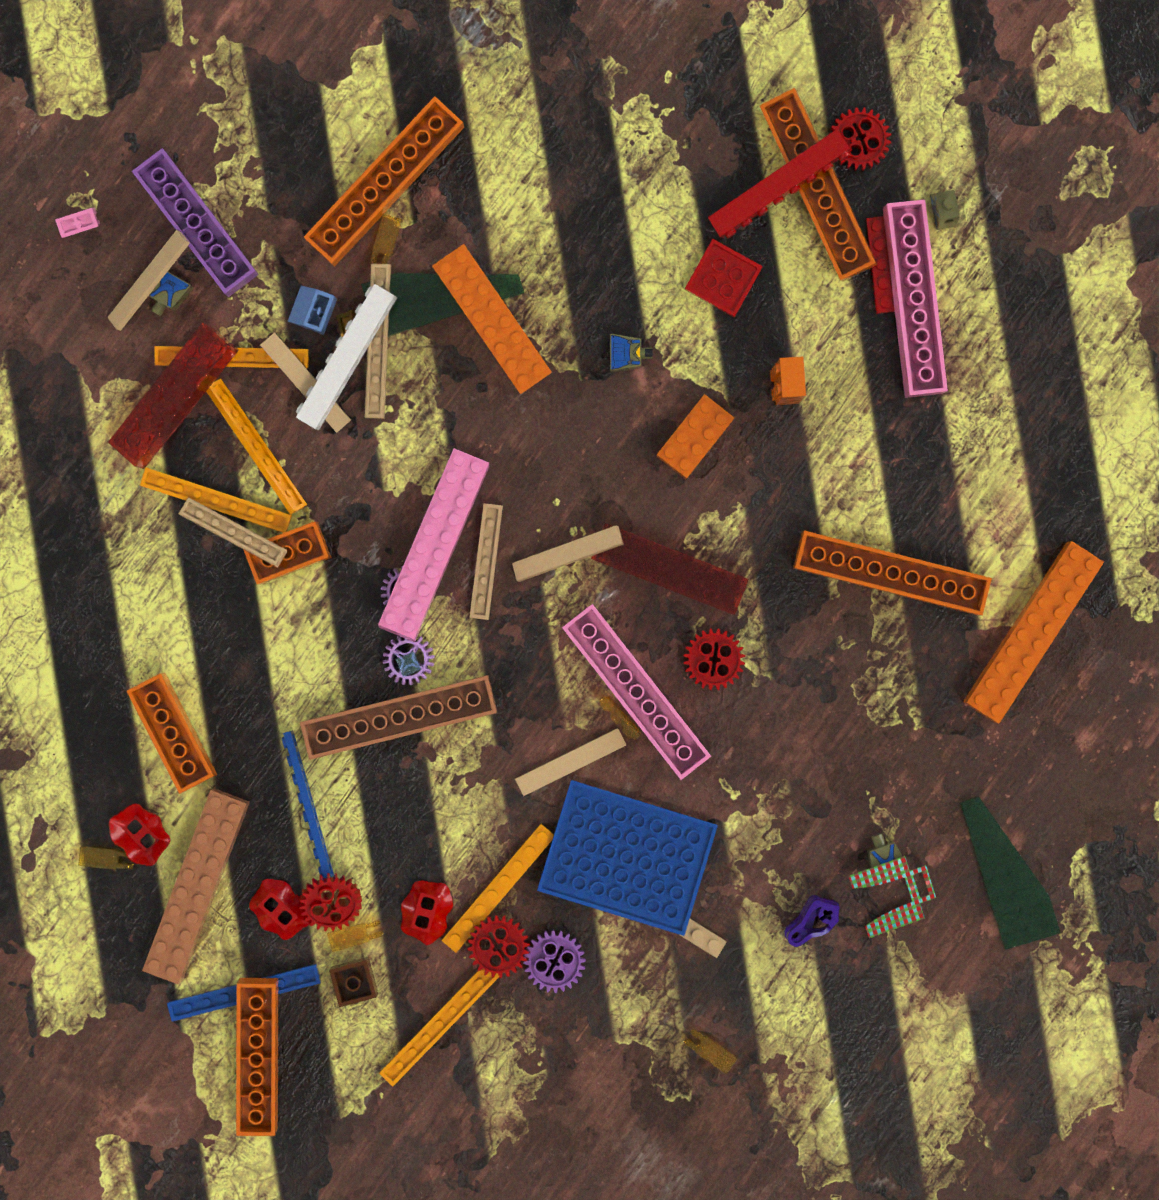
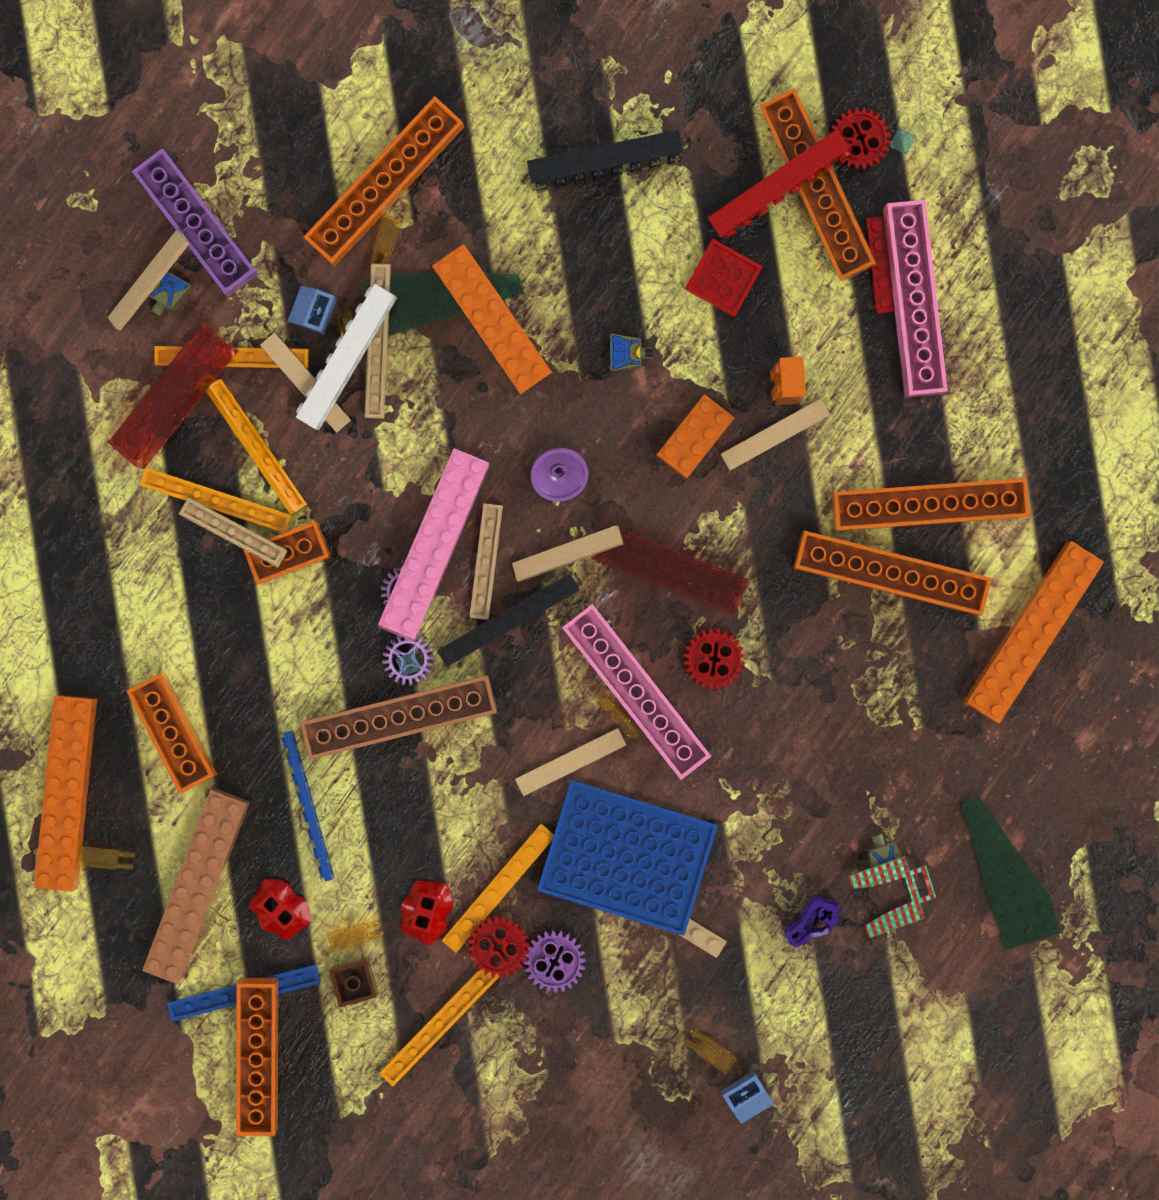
bright pink hinge [55,207,100,238] -> none
red piece [109,803,171,866] -> none
red gear [299,873,362,932] -> none
olive torso [930,190,959,230] -> none
none -> orange brick [34,695,97,892]
none -> black brick [437,574,580,667]
none -> black brick [527,130,684,193]
none -> medium lavender dish [531,448,588,502]
none -> tan tile [720,399,830,471]
none -> medium blue slope [721,1071,774,1124]
none -> orange brick [831,478,1030,531]
none -> clear light blue tile [890,128,916,154]

